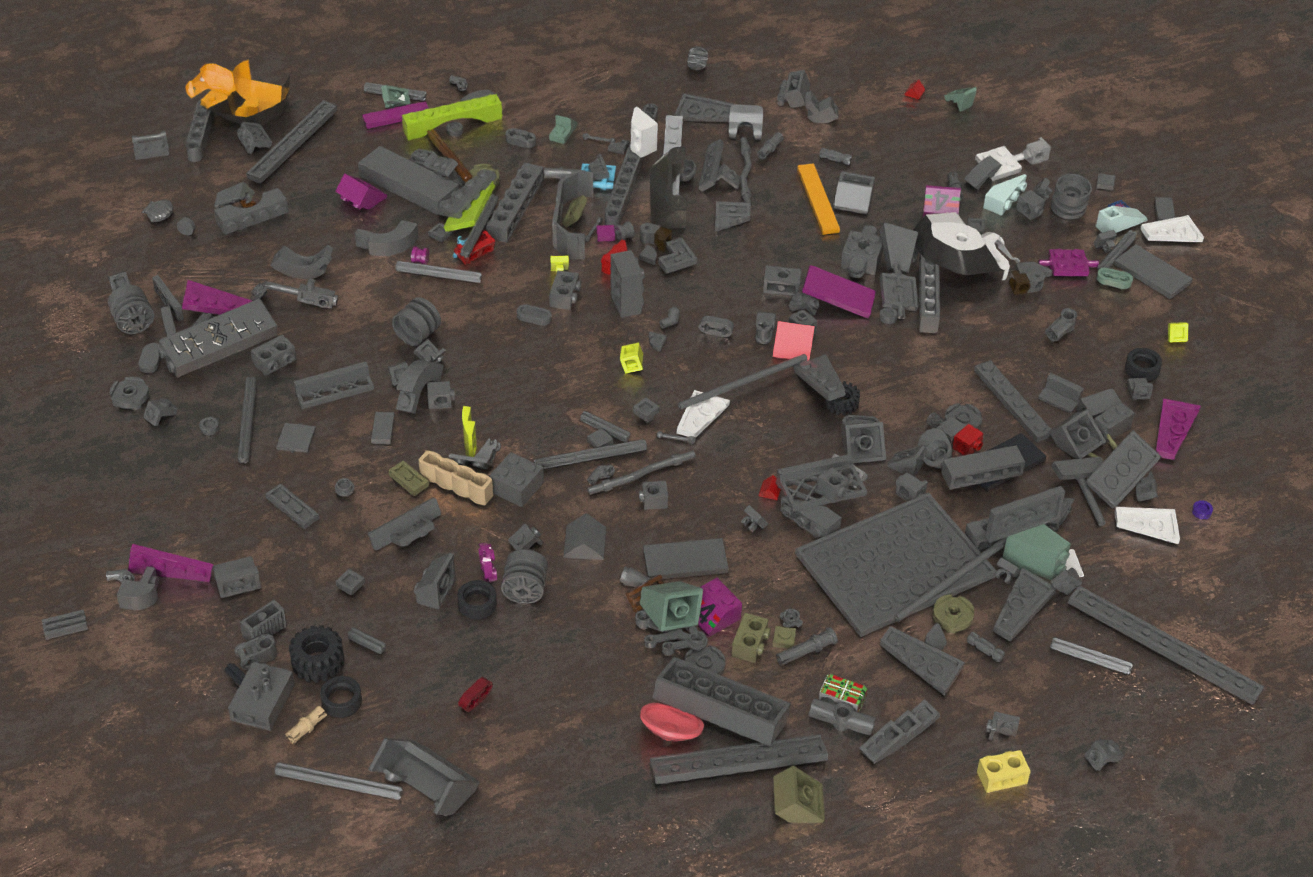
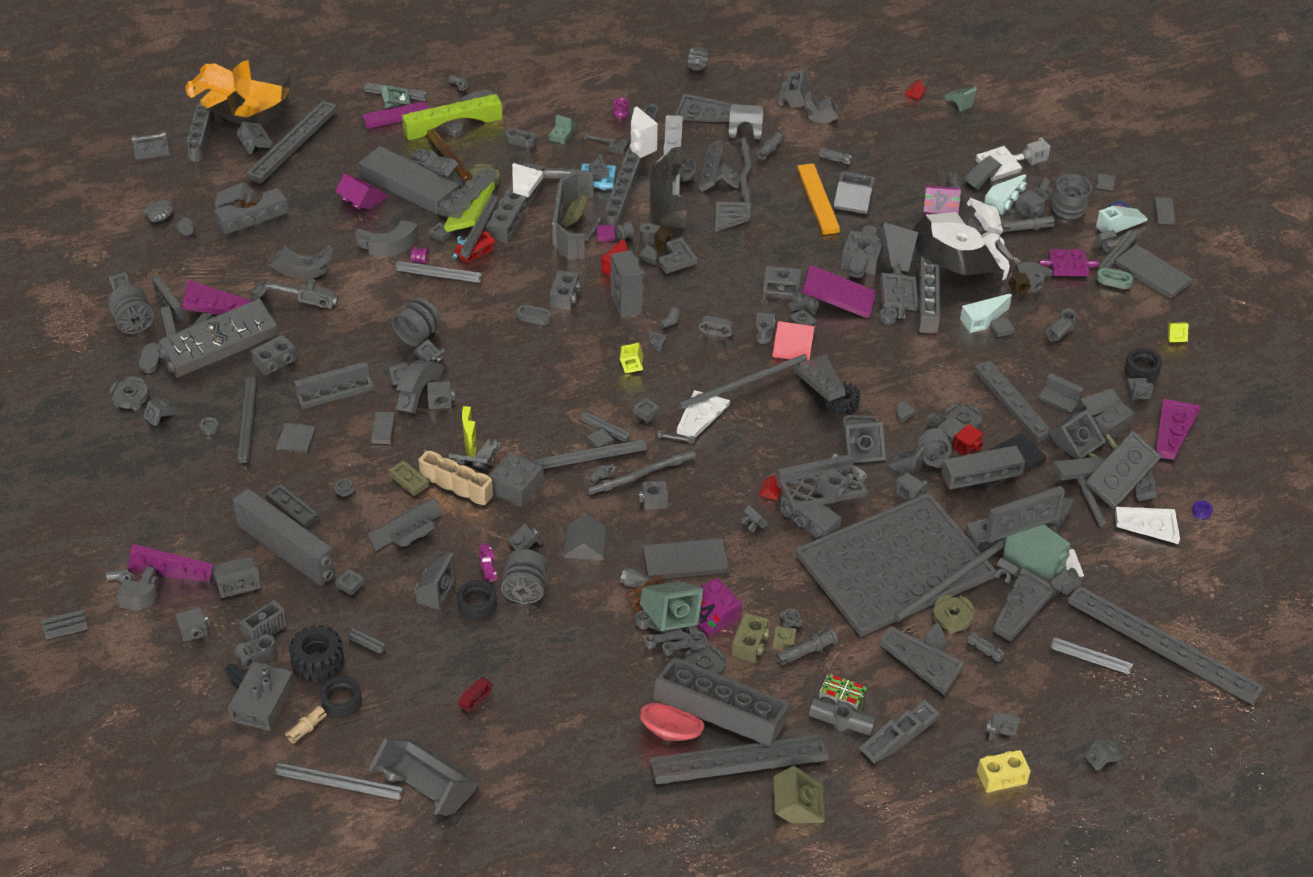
neon yellow tile [551,256,569,274] -> none
white wing [1140,215,1204,242] -> none
none -> dark grey brick [175,607,210,642]
none -> dark grey brick [233,488,335,586]
none -> white wing [513,163,543,197]
none -> magenta wheel [613,97,629,118]
none -> dark grey tile [896,400,916,423]
none -> light aqua slope [960,293,1012,333]
none -> white wing [967,198,1003,236]
none -> dark grey tile [990,317,1015,337]
none -> dark grey pin [1001,216,1054,233]

